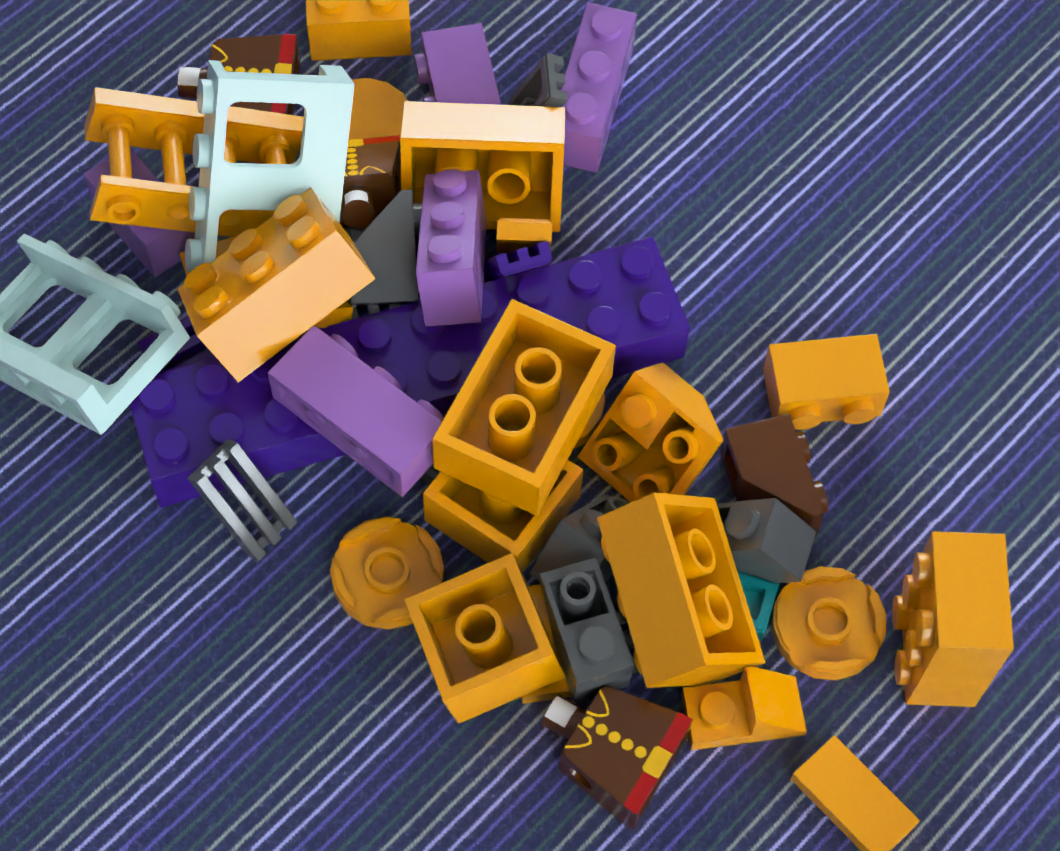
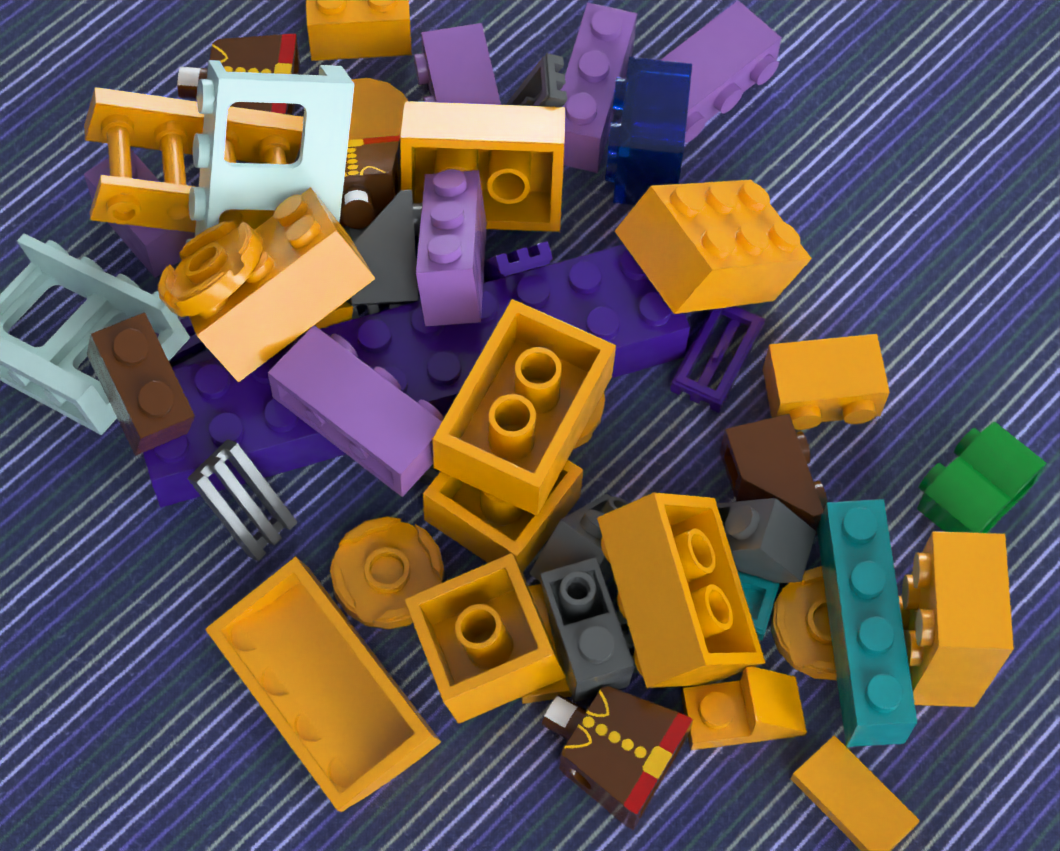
light orange tile [496,218,552,253] -> none
light orange slope [577,362,724,502] -> none
none -> reddish brown brick [87,312,195,456]
none -> light orange tile [158,221,263,317]
none -> light orange slope [205,556,441,812]
none -> clear blue brick [605,57,692,205]
none -> light orange brick [615,180,812,314]
none -> medium lavender brick [625,0,781,152]
none -> dark purple tile [670,306,765,413]
none -> teal brick [817,499,917,747]
none -> green brick [917,421,1047,533]

